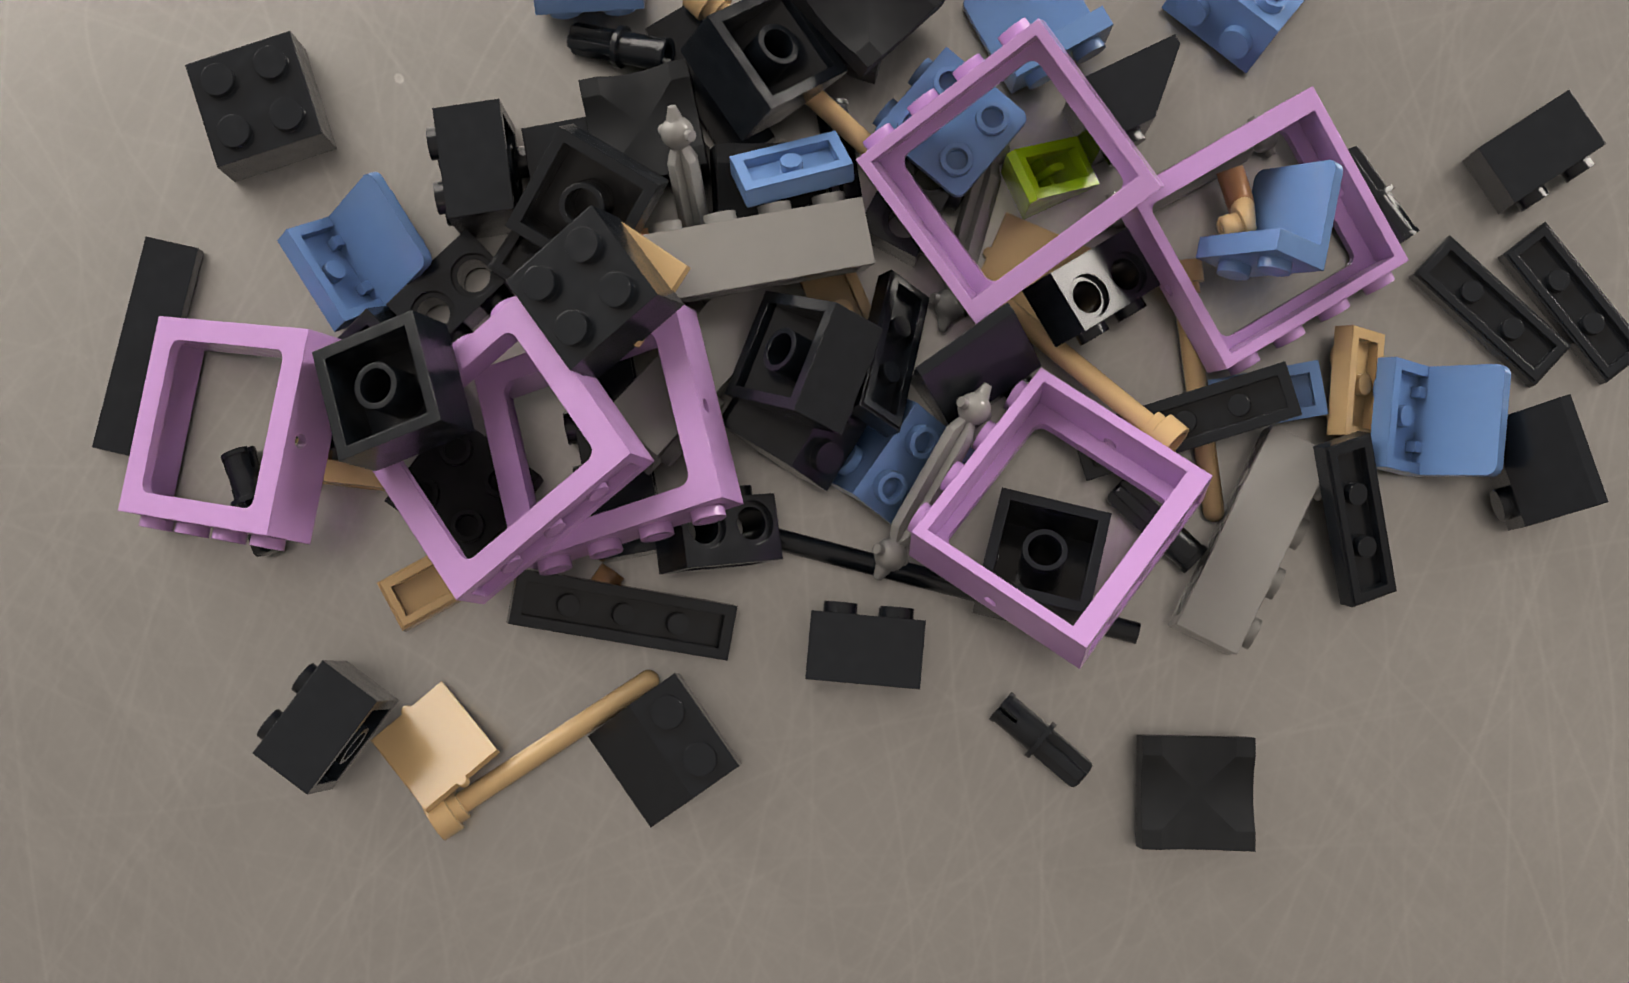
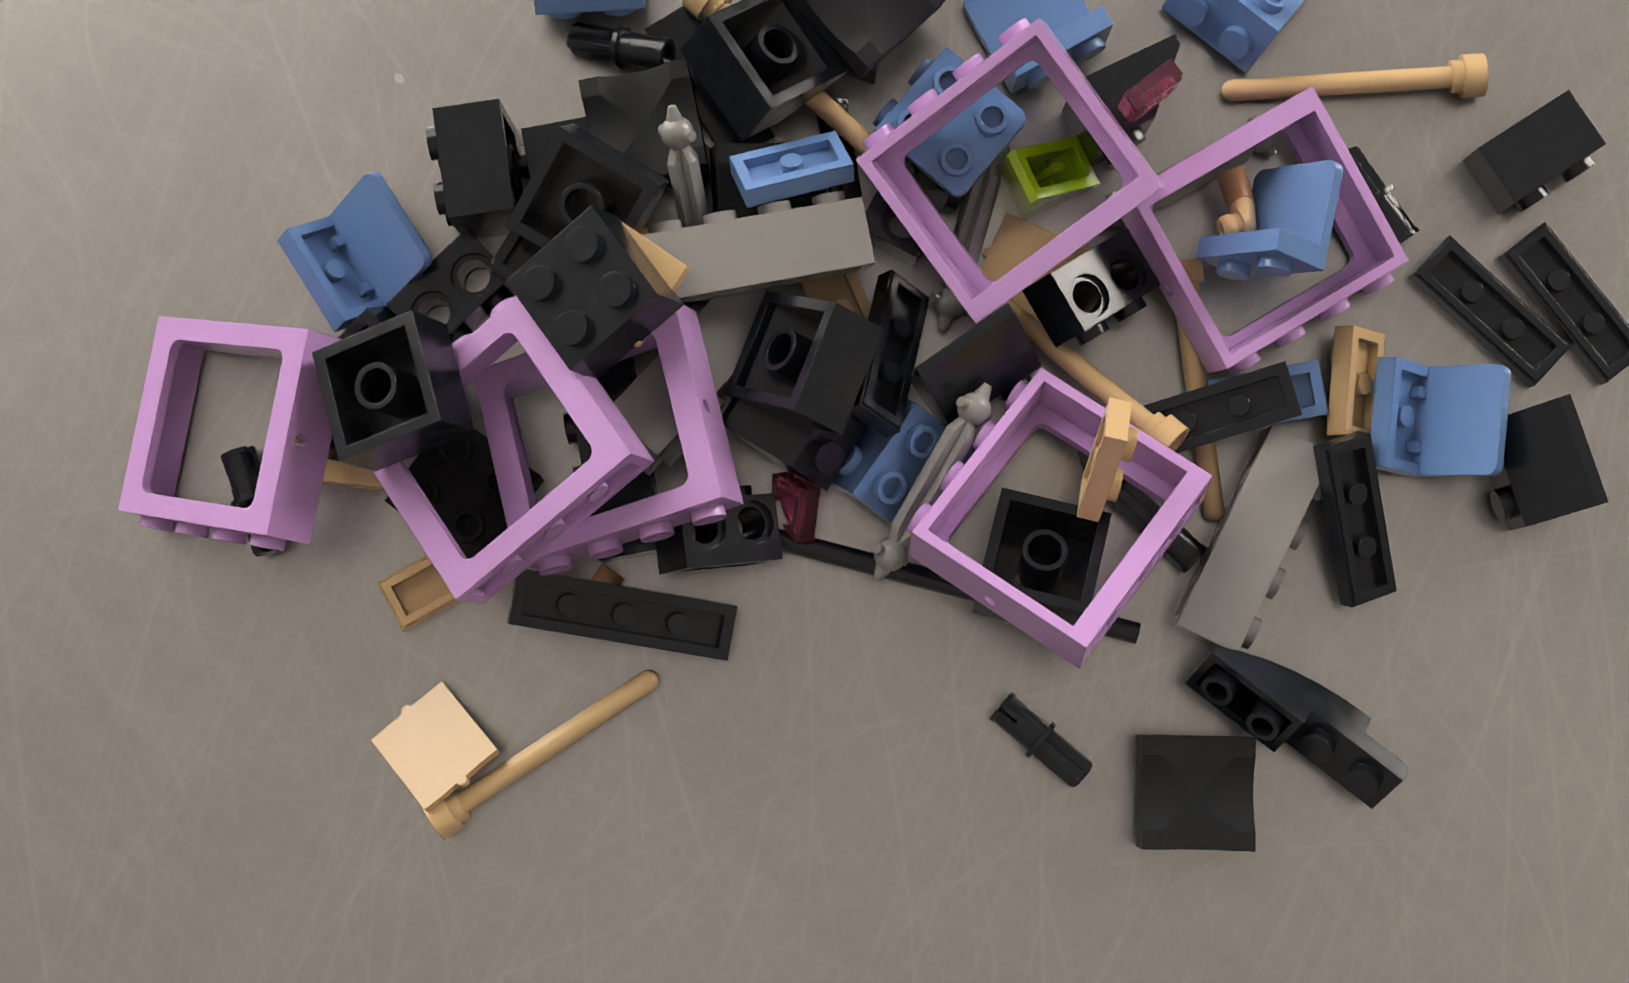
black tile [92,236,203,456] -> none
black brick [185,31,337,182] -> none
black brick [252,660,399,795] -> none
black slope [588,673,742,828] -> none
black brick [805,601,926,689] -> none
none -> clear pink tile [772,472,820,543]
none -> tan plate [1077,397,1138,522]
none -> clear pink tile [1118,58,1183,123]
none -> black slope [1185,646,1410,809]
none -> tan piece [1221,53,1489,101]

